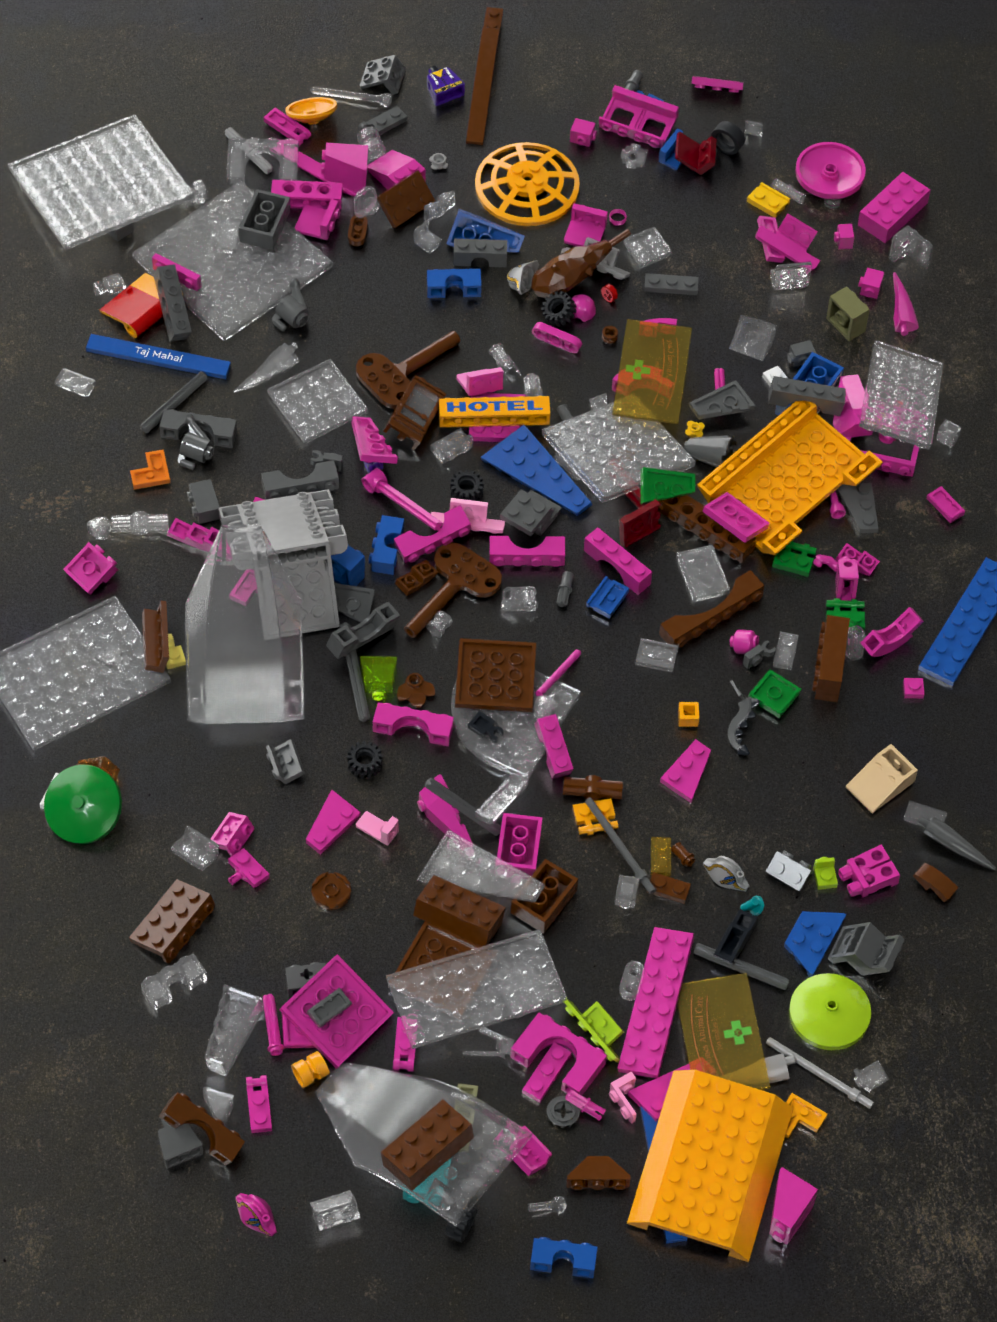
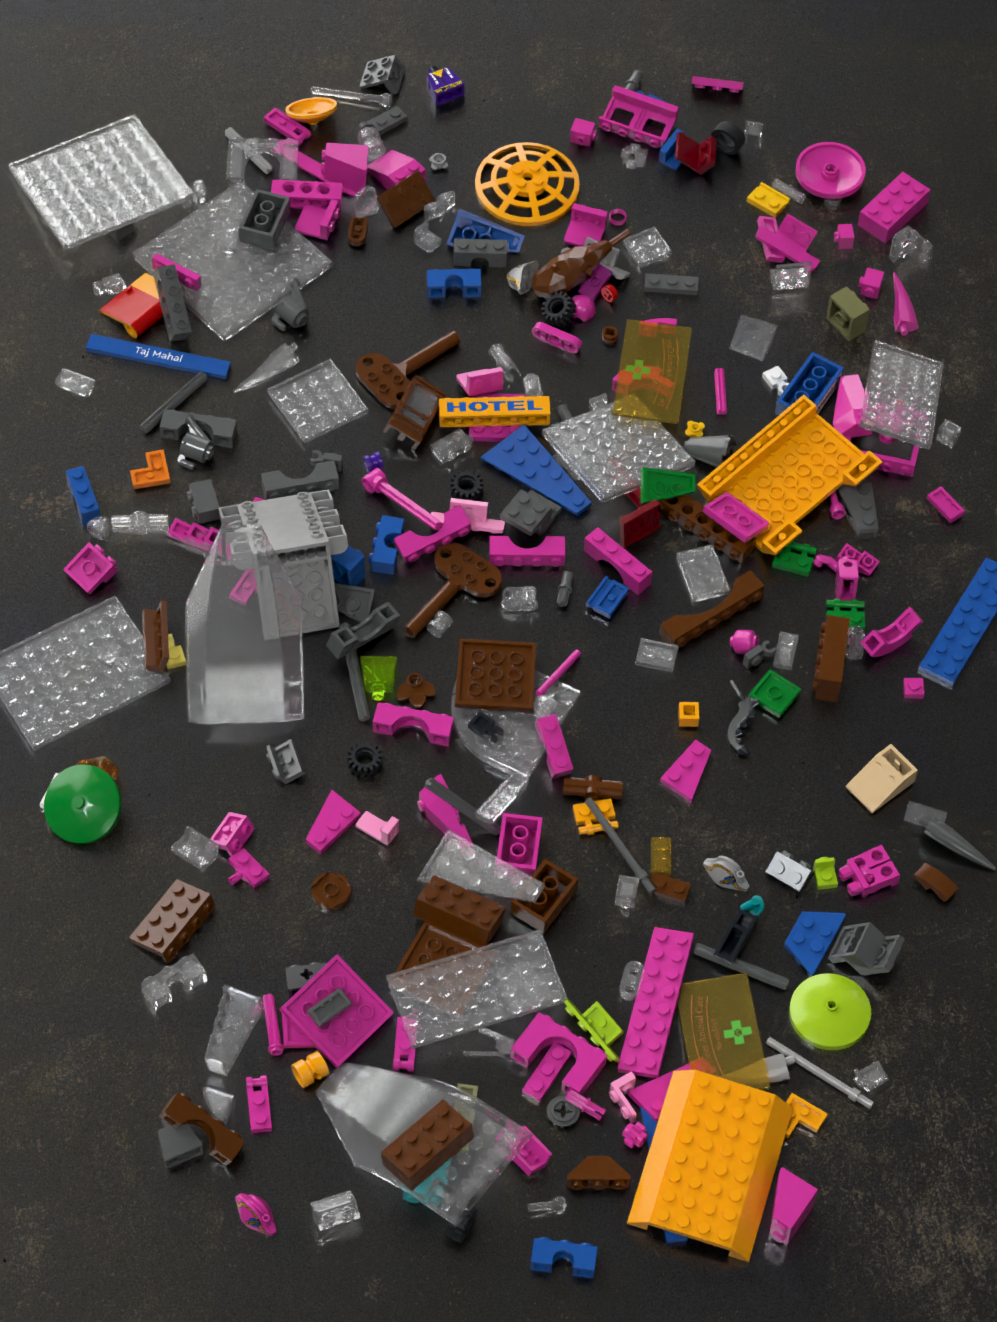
dark pink wing [351,416,398,464] -> none
reddish brown slope [395,560,438,596] -> none
reddish brown slope [466,7,503,145] -> none
reddish brown pin [671,842,696,867] -> none
dark grey wing [689,380,755,420] -> none
dark grey arch [768,376,846,416] -> none
dark grey brick [787,340,817,367] -> none
none -> blue arch [66,466,101,527]
none -> magenta plate [578,264,613,301]
none -> dark pink gear [622,1122,648,1148]

